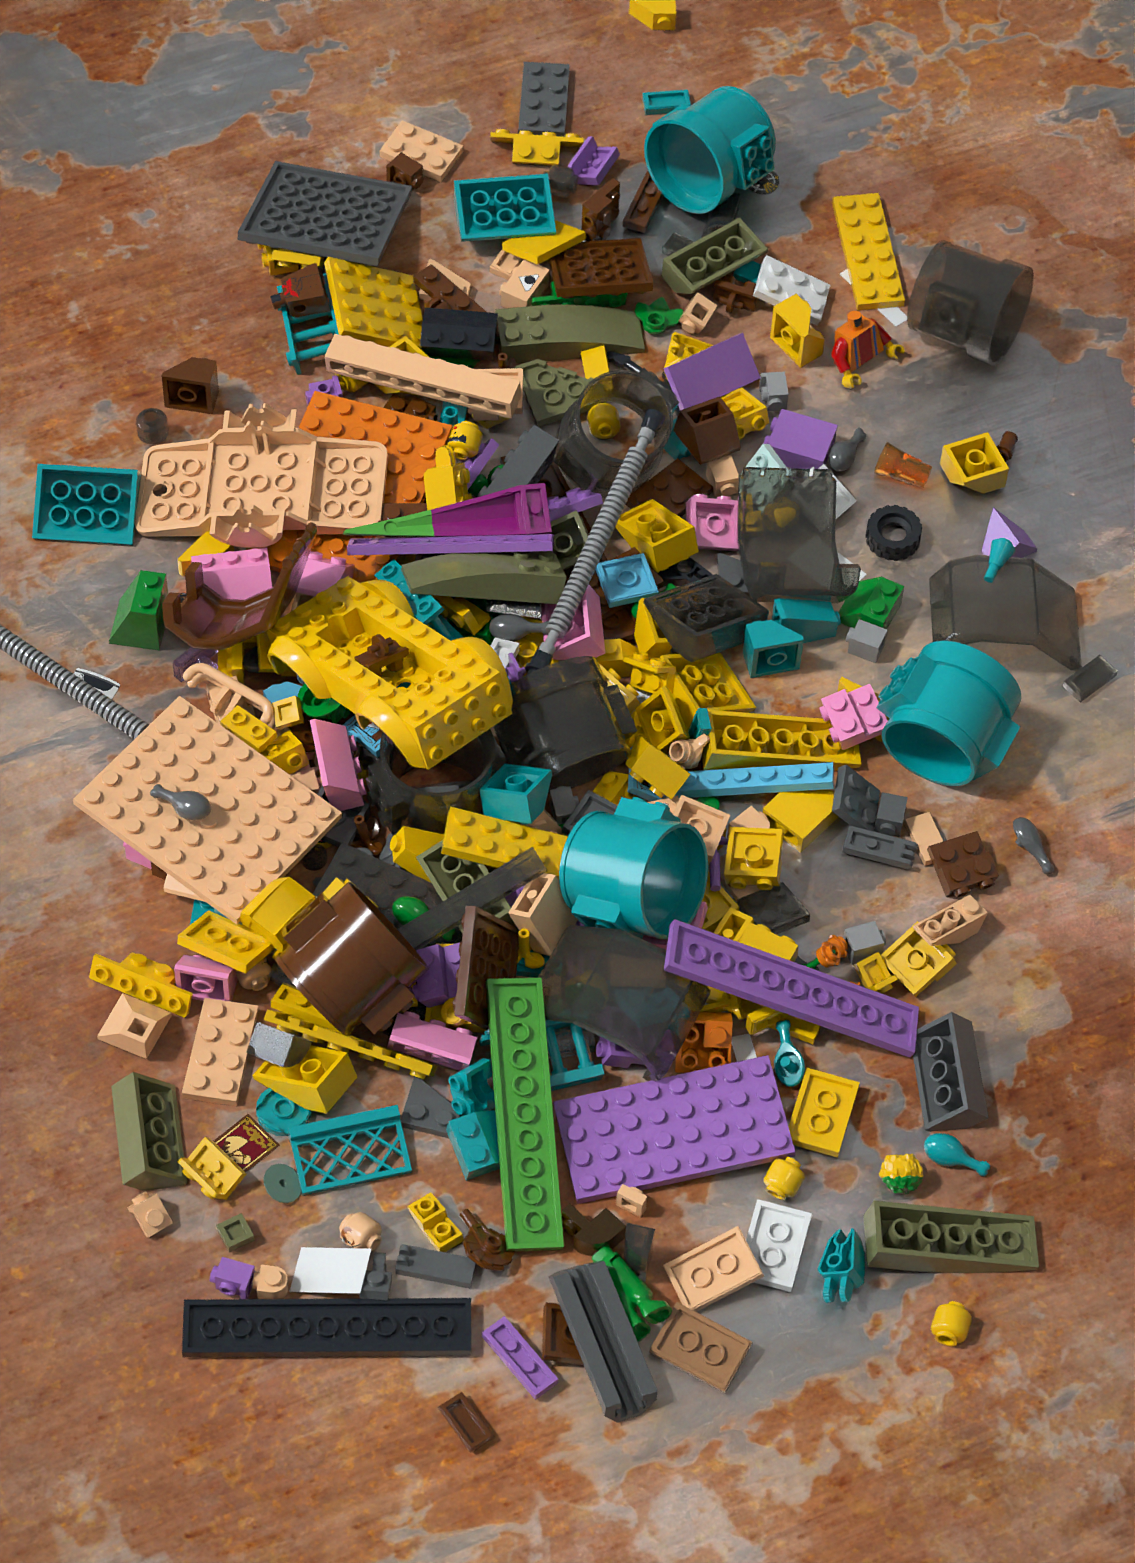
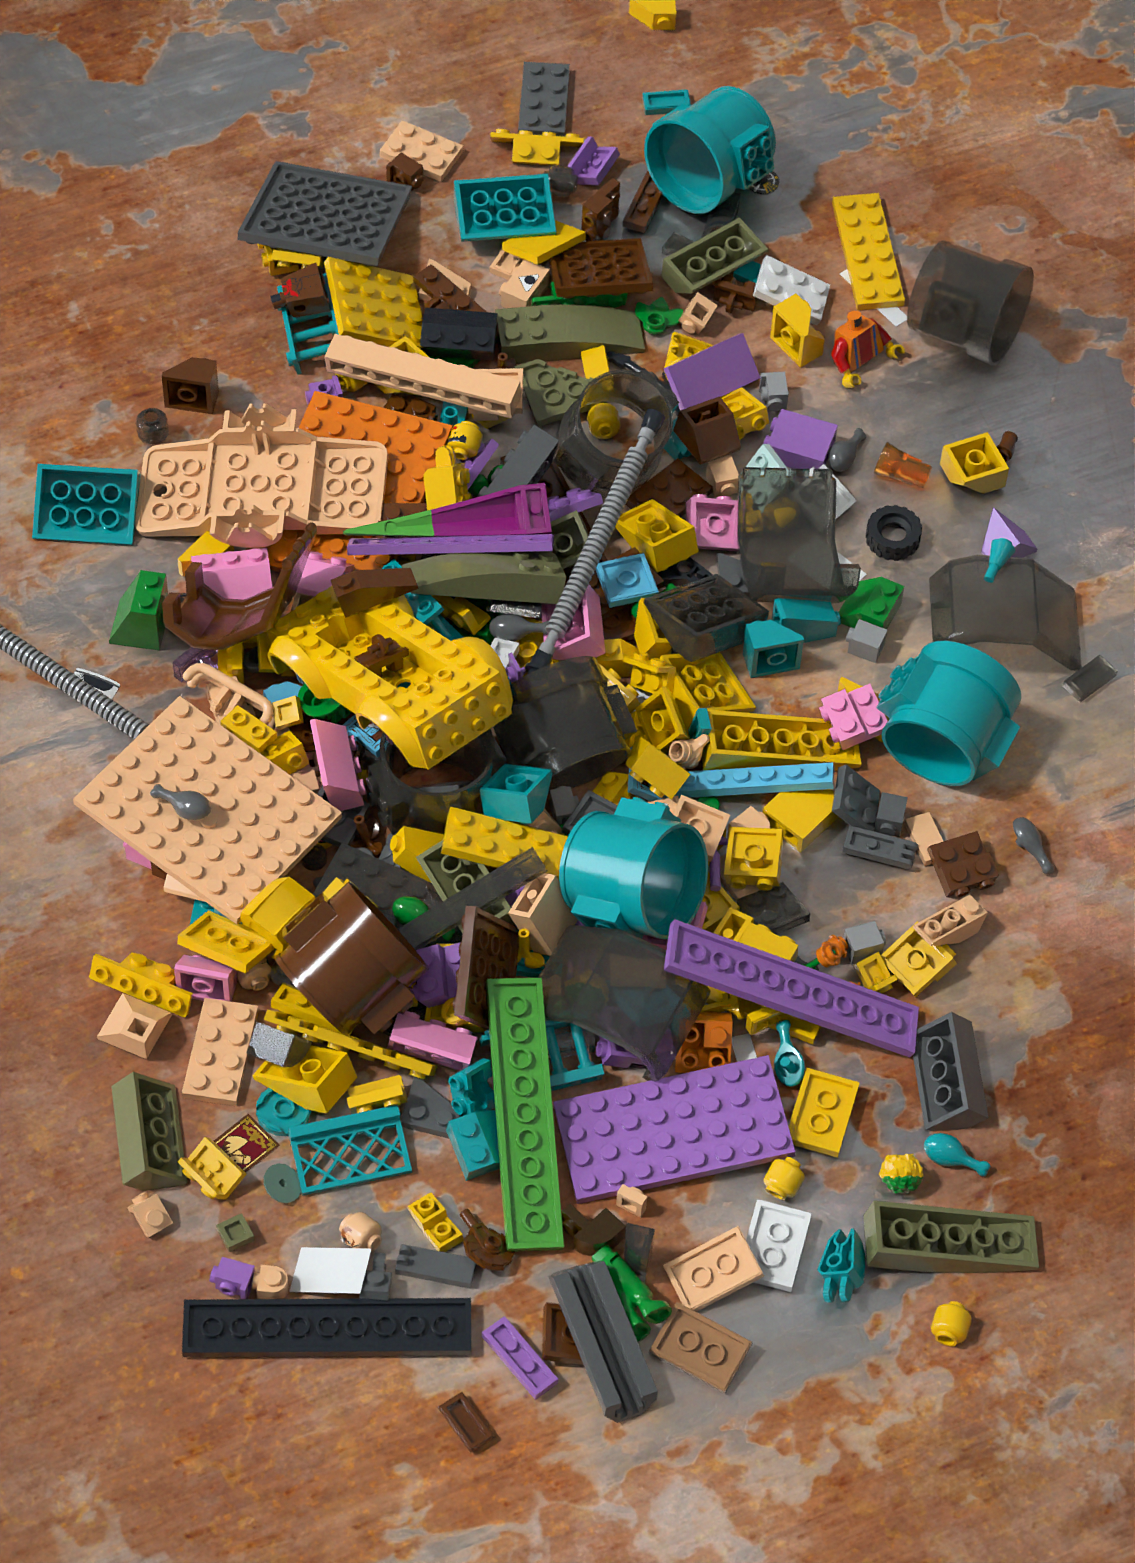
none -> reddish brown slope [330,568,419,618]
none -> yellow bracket [347,1075,407,1114]

